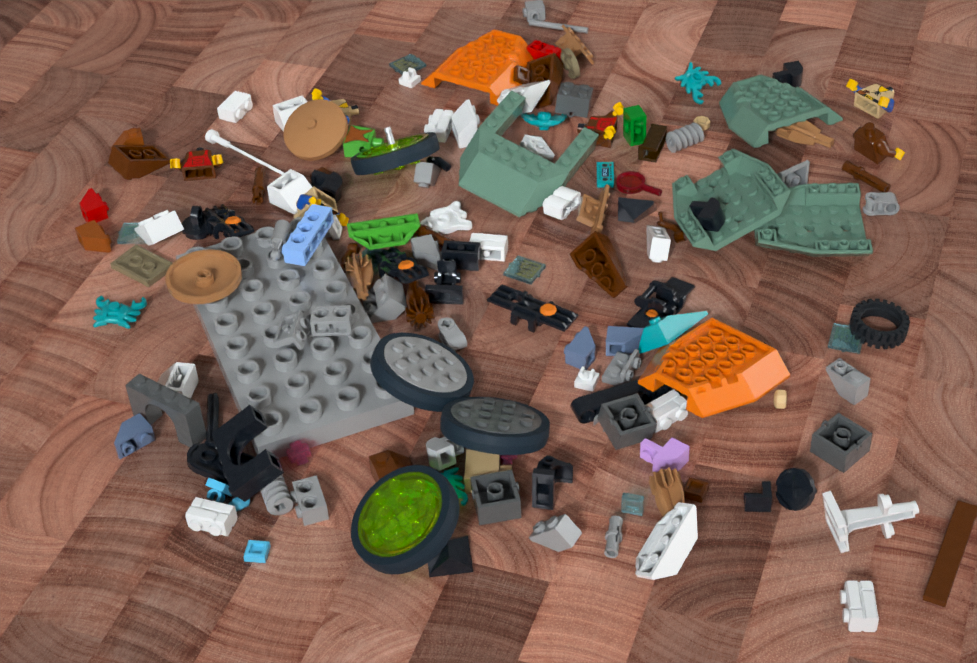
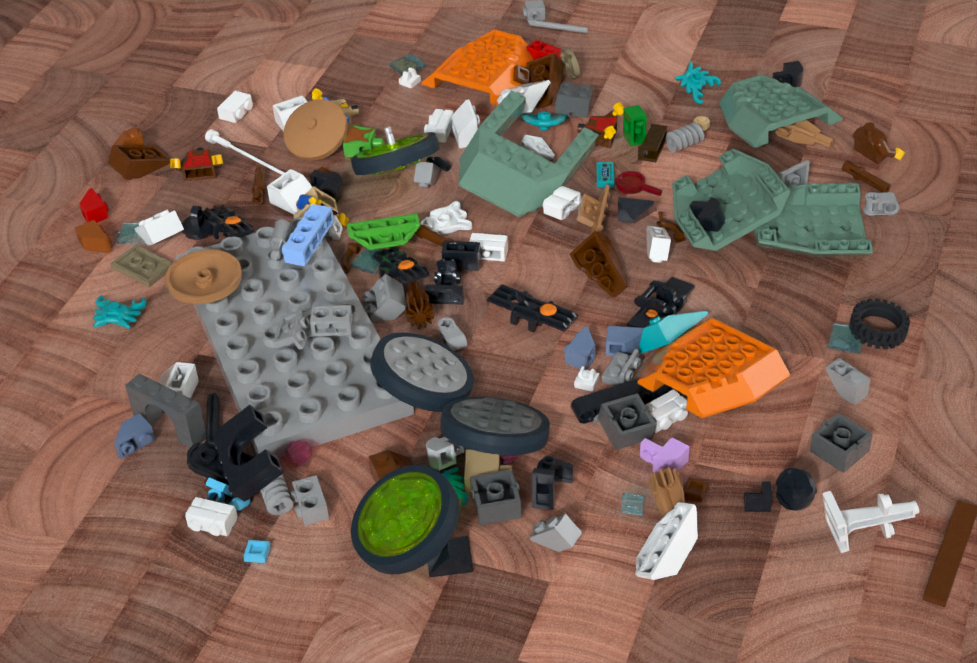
medium nougat piece [345,252,374,301] -> none
light grey slope [411,234,442,271] -> none
clear light blue piece [503,256,546,285] -> none
medium nougat bracket [555,24,594,65] -> none
light grey pin [604,516,623,558] -> none
tan tile [773,390,787,409] -> none
white brick [840,581,879,632] -> none
torso [846,79,895,118] -> none

